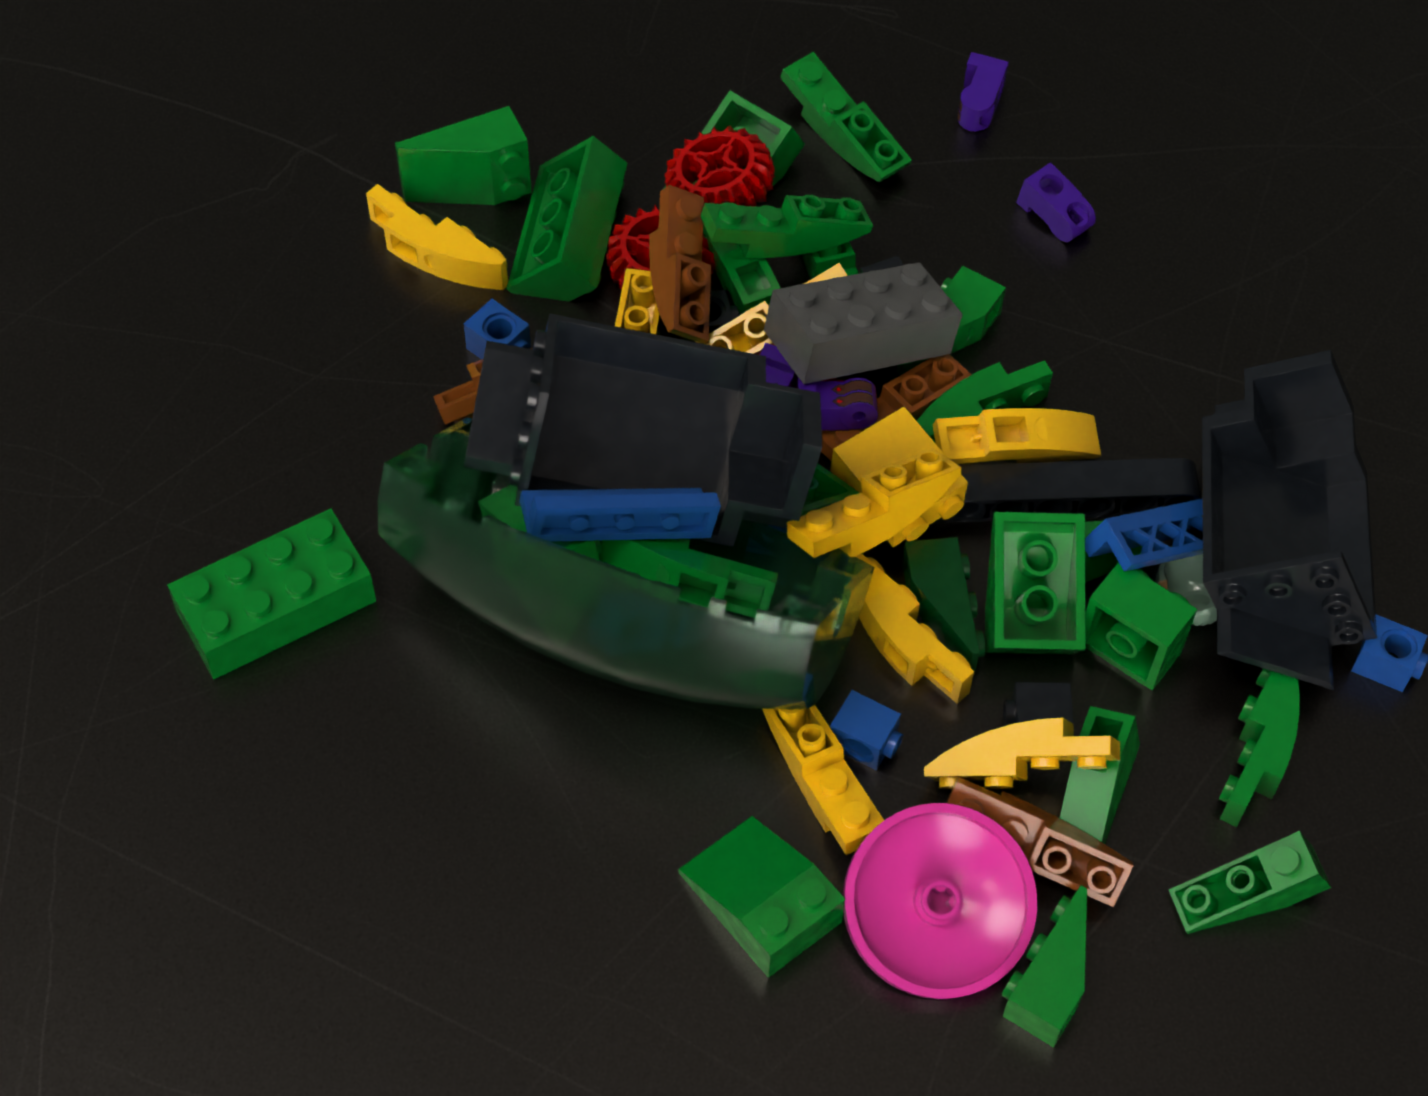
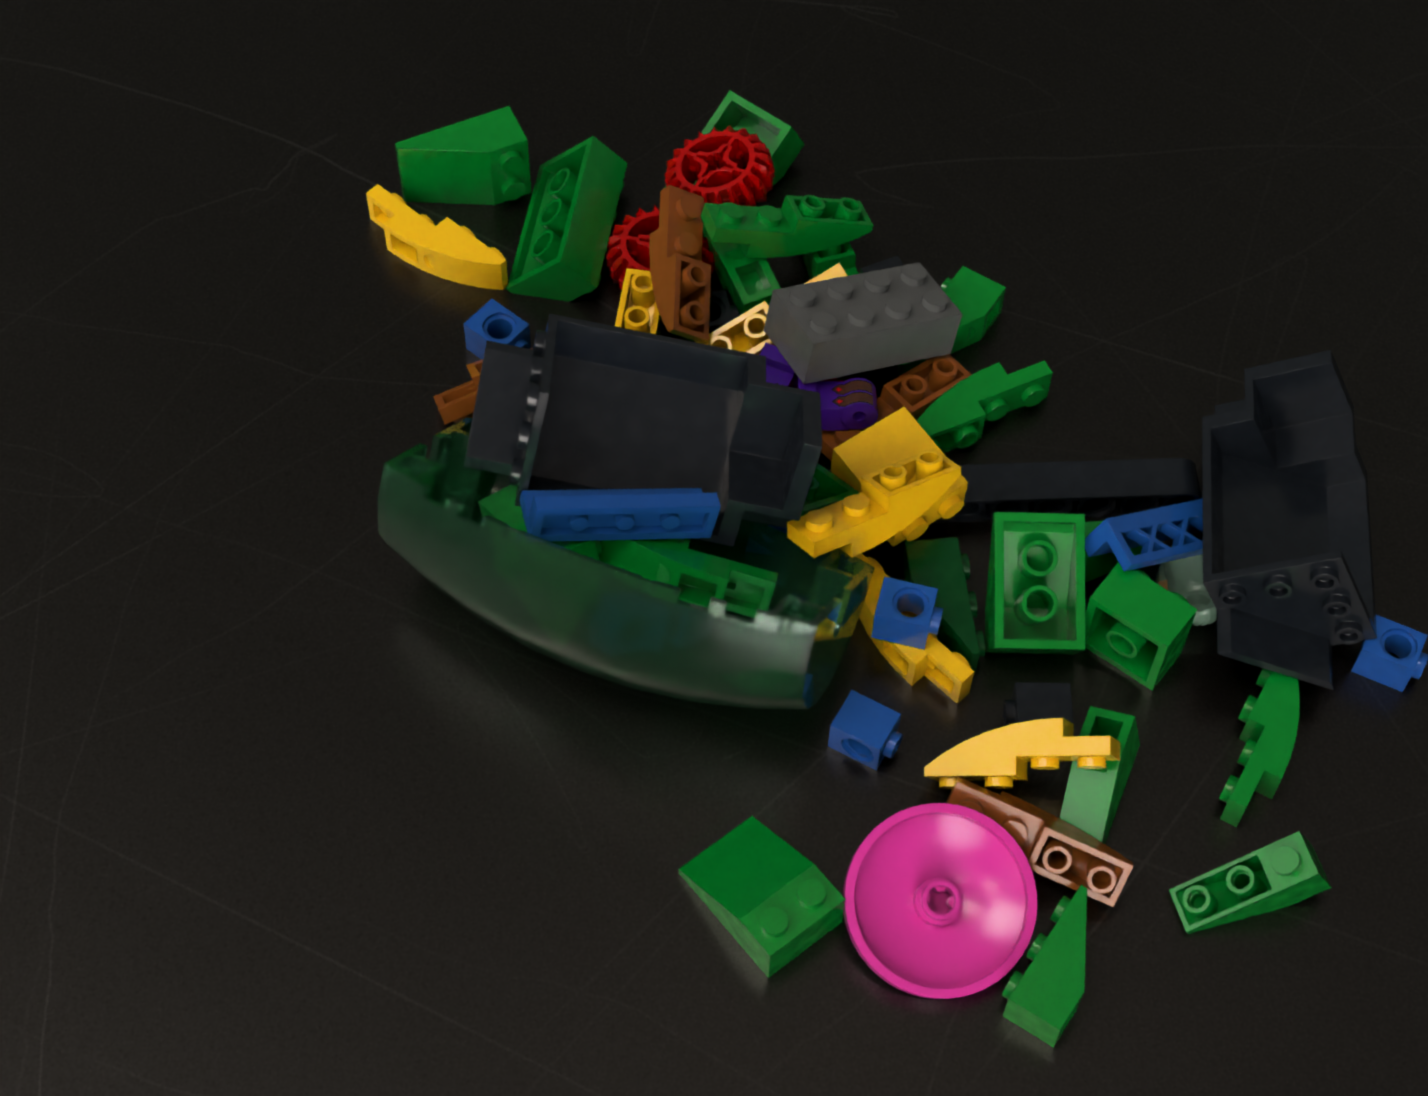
green brick [167,508,376,680] -> none
yellow slope [761,685,884,855] -> none
green slope [780,52,912,182] -> none
yellow slope [932,408,1101,464] -> none
dark purple leg [957,52,1009,132] -> none
dark purple leg [1016,162,1096,242] -> none
none -> blue brick [871,576,943,650]

